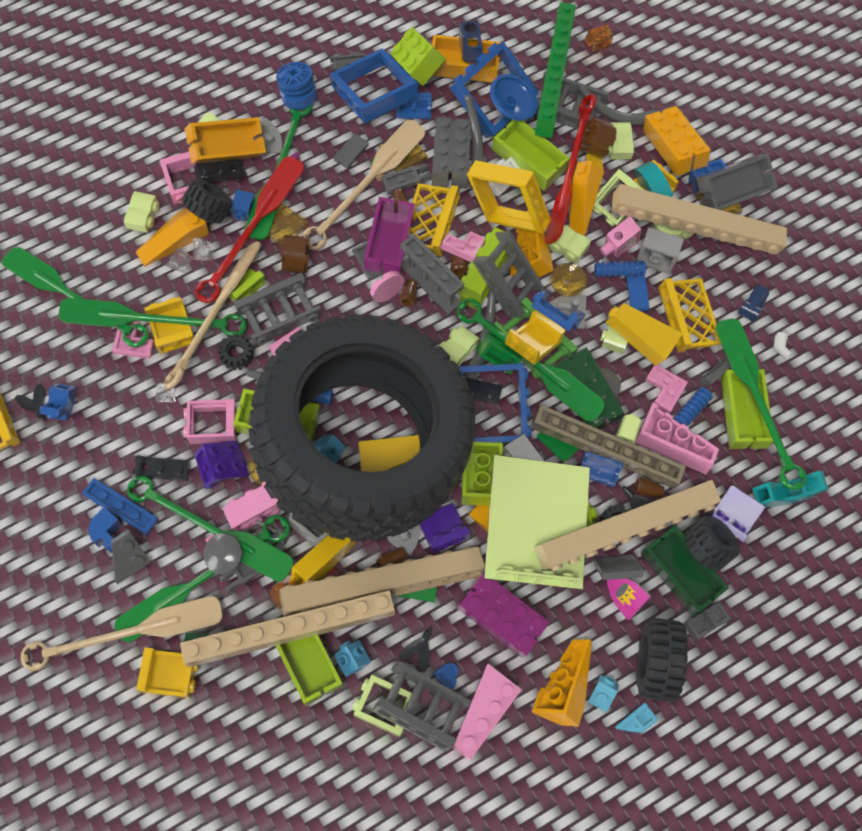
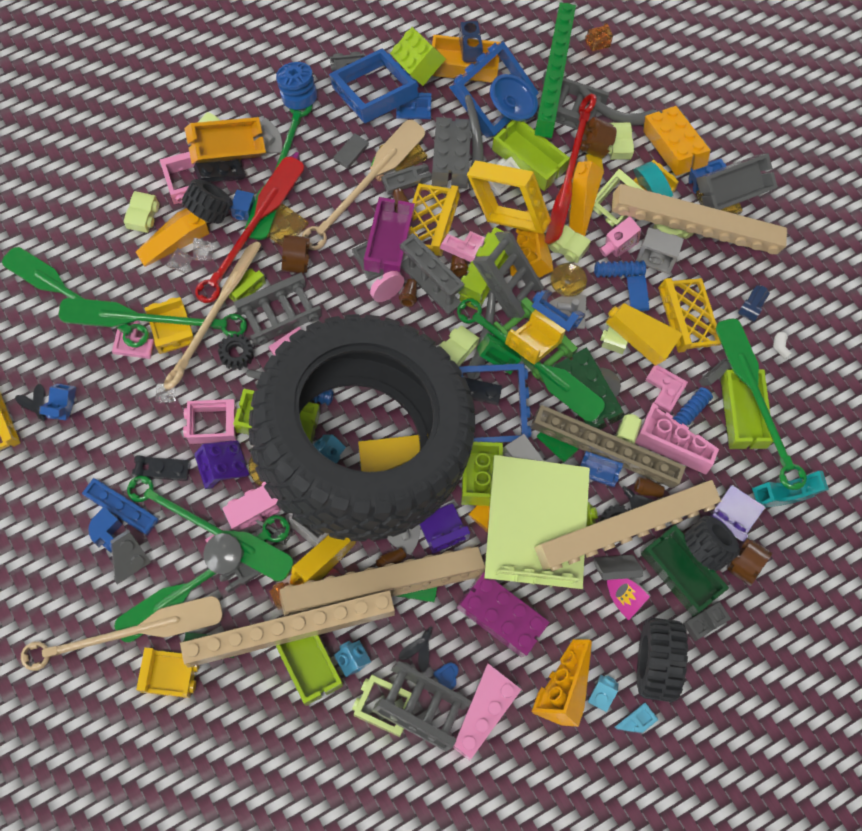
none -> reddish brown brick [727,538,773,586]

